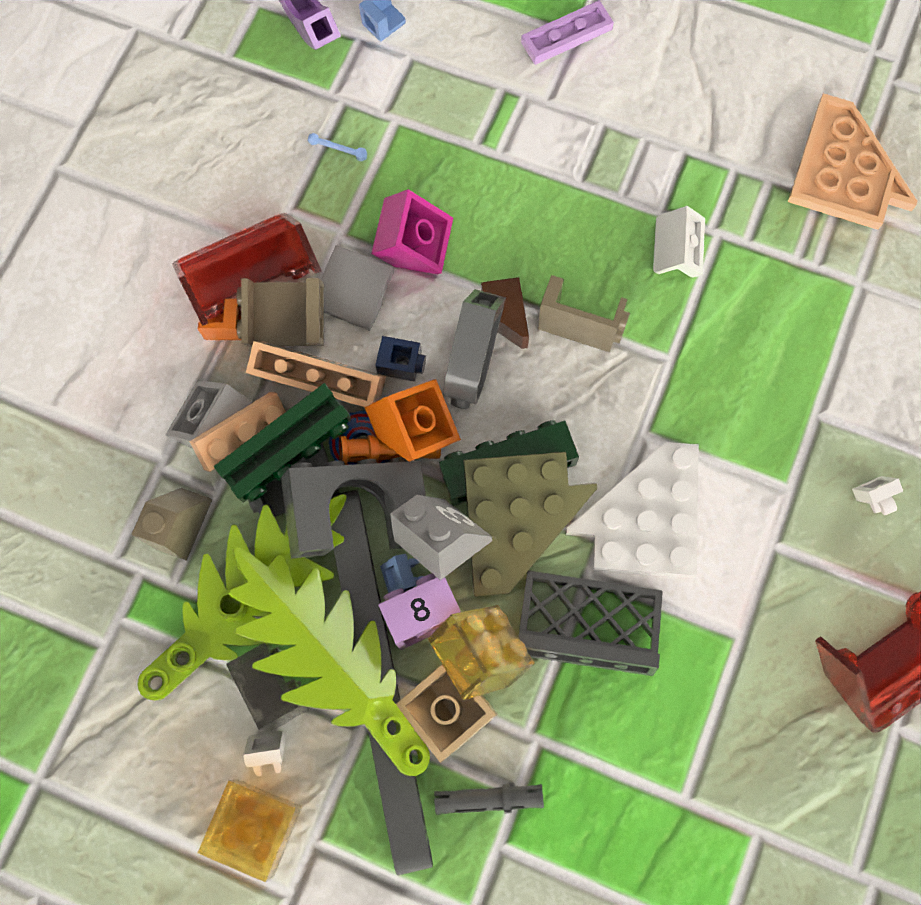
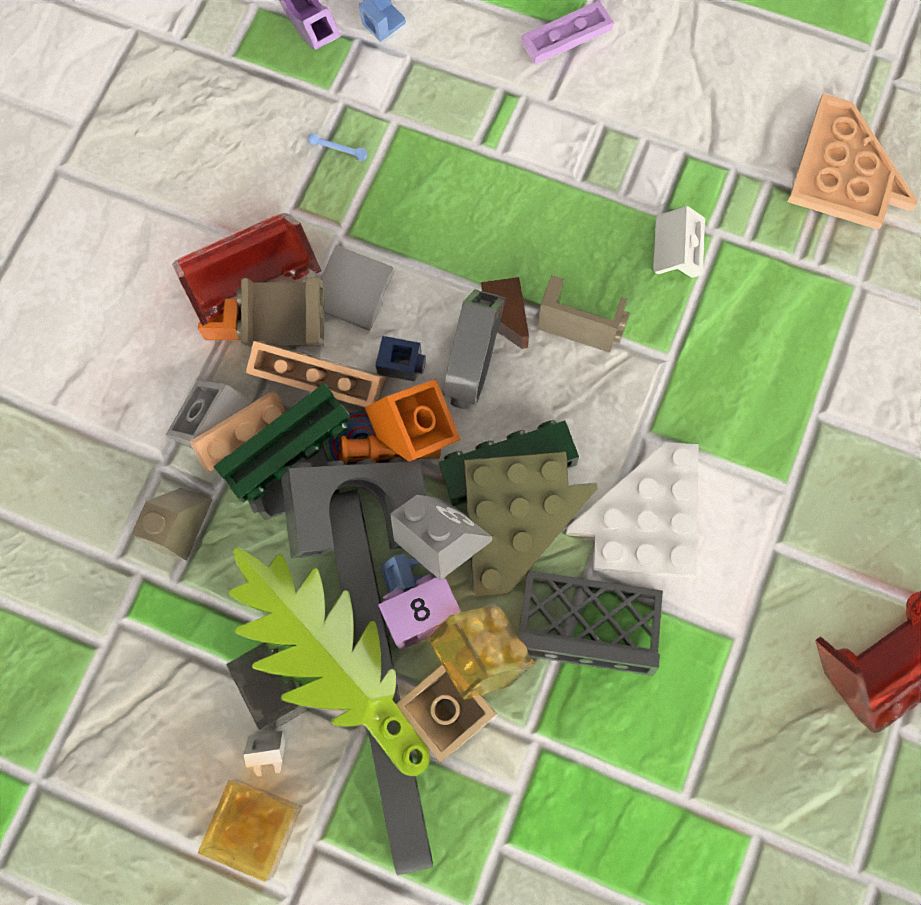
lime plant [137,494,346,701] -> none
dark pink slope [371,189,453,274] -> none
dark grey pin [434,783,544,815] -> none
white tile [852,476,903,515] -> none

